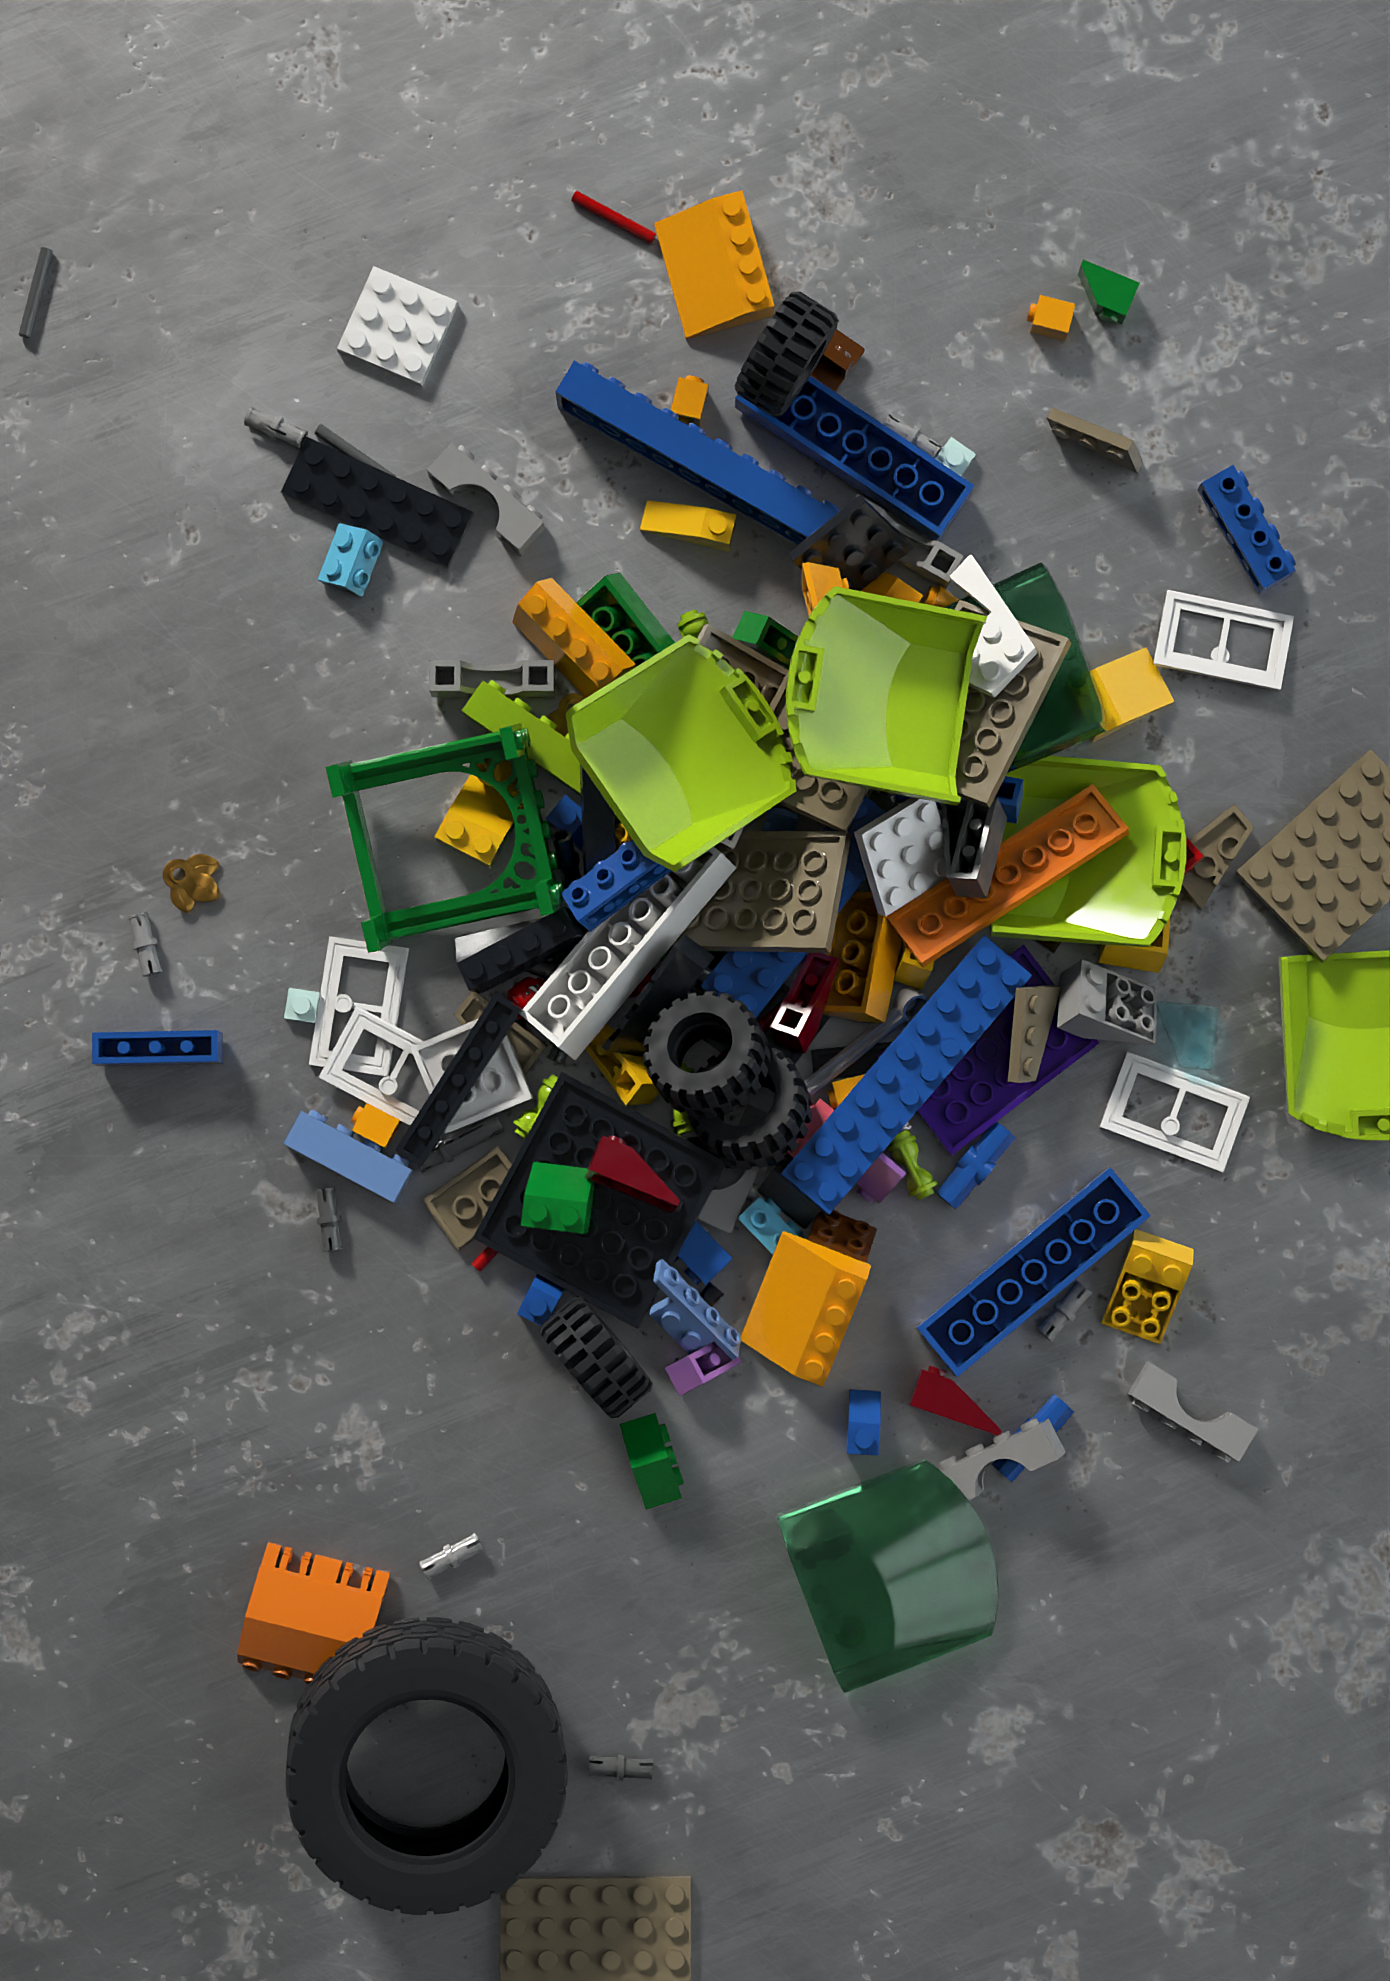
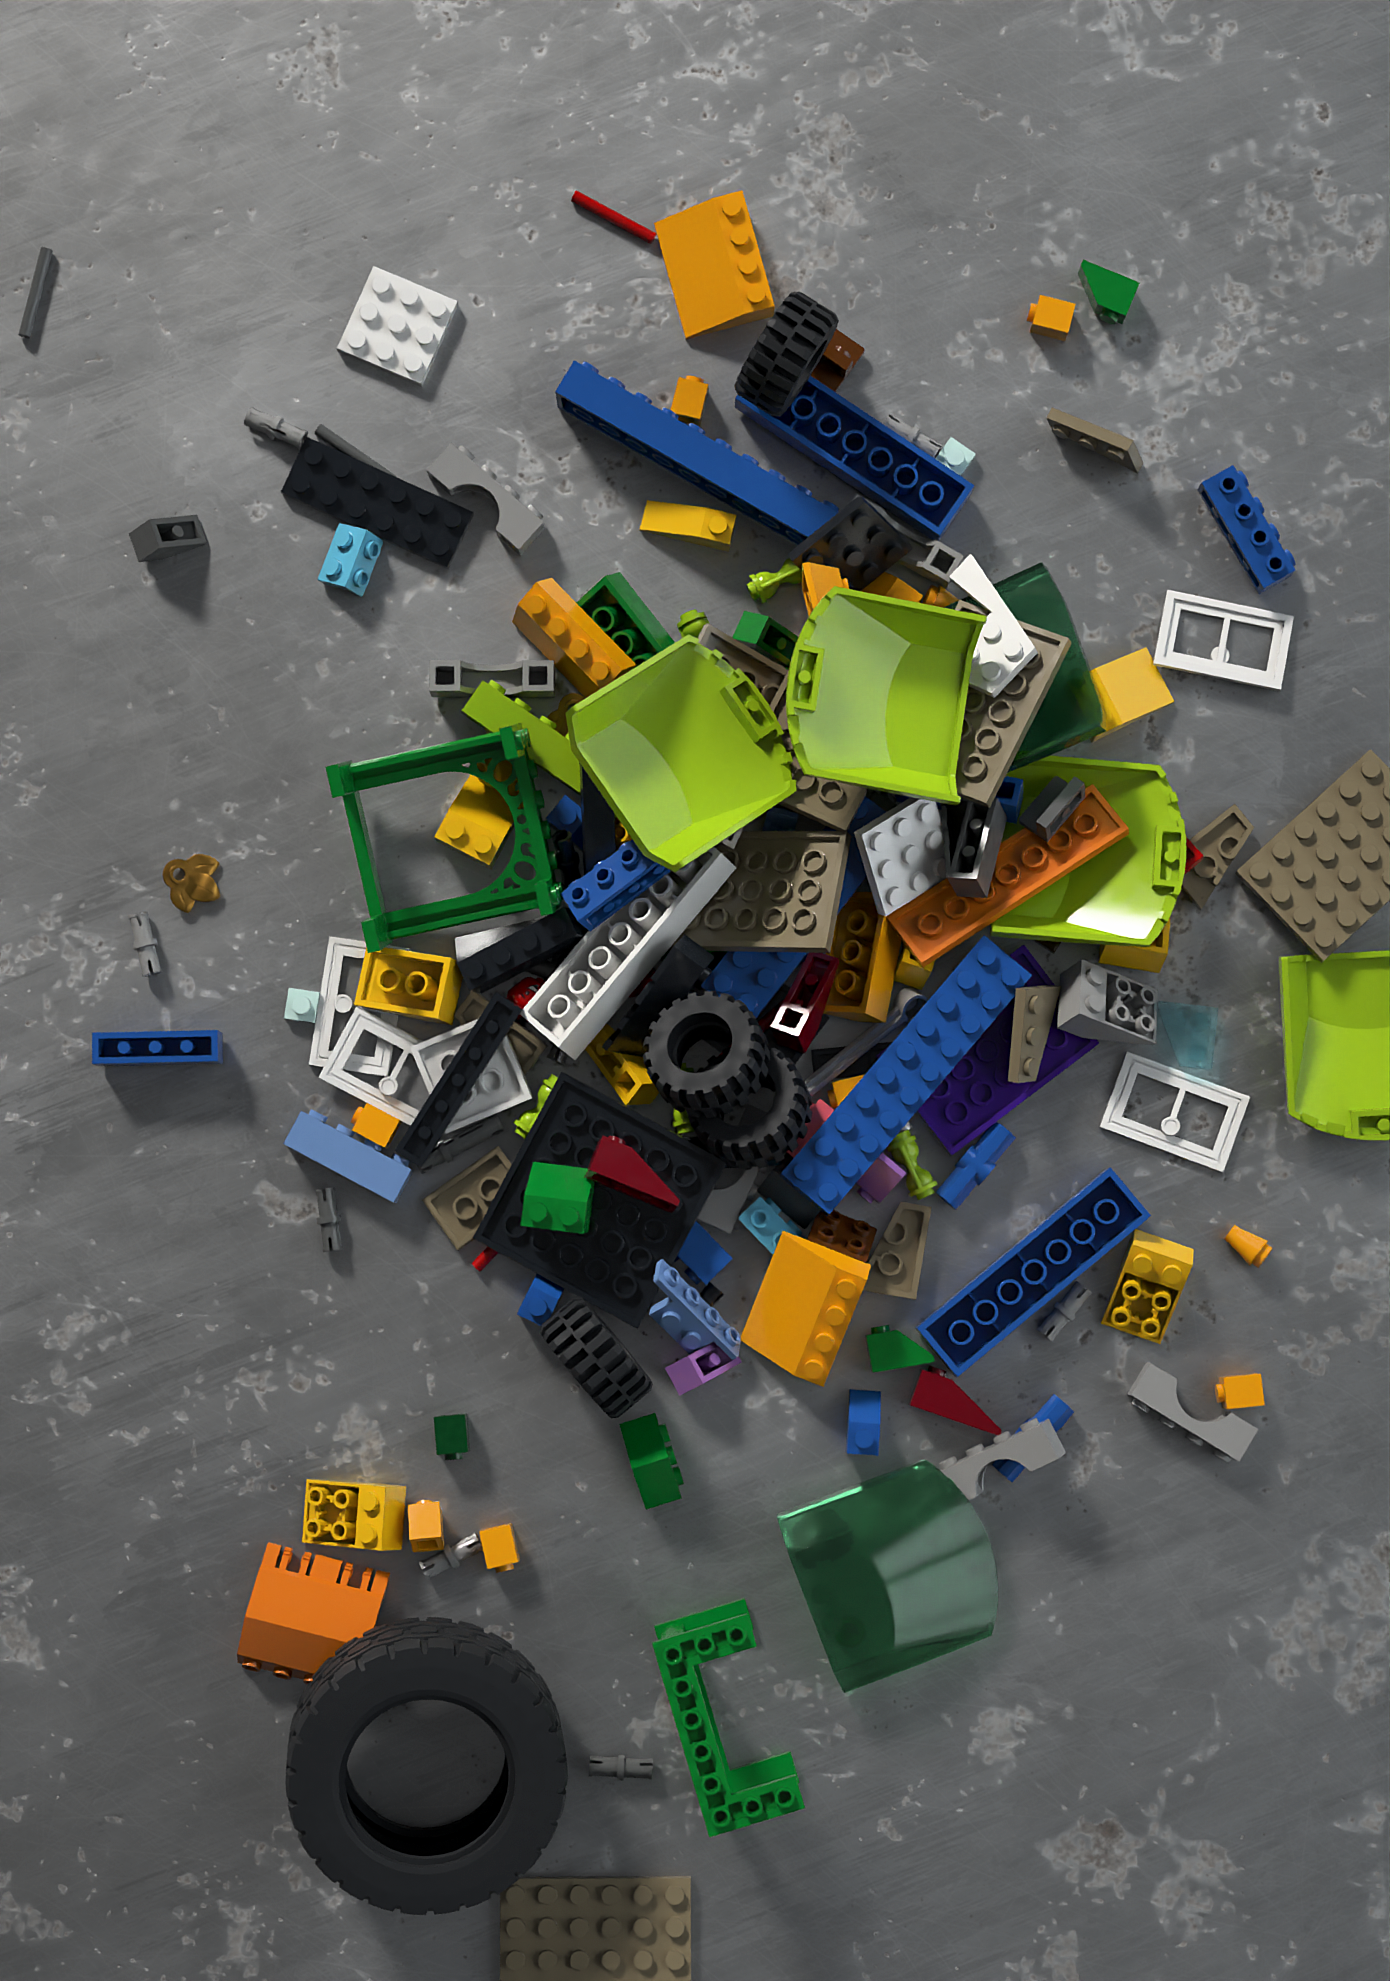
none -> dark grey slope [129,515,207,562]
none -> yellow slope [302,1479,406,1551]
none -> yellow slope [354,947,463,1025]
none -> light orange brick [408,1500,444,1553]
none -> dark green brick [434,1413,470,1460]
none -> light orange brick [479,1523,520,1573]
none -> green arch [652,1598,805,1838]
none -> lime piece [746,557,802,604]
none -> dark tan wing [863,1202,932,1300]
none -> green slope [865,1325,935,1373]
none -> dark grey panel [1019,776,1086,842]
none -> light orange brick [1215,1373,1265,1409]
none -> light orange cone [1224,1225,1273,1268]

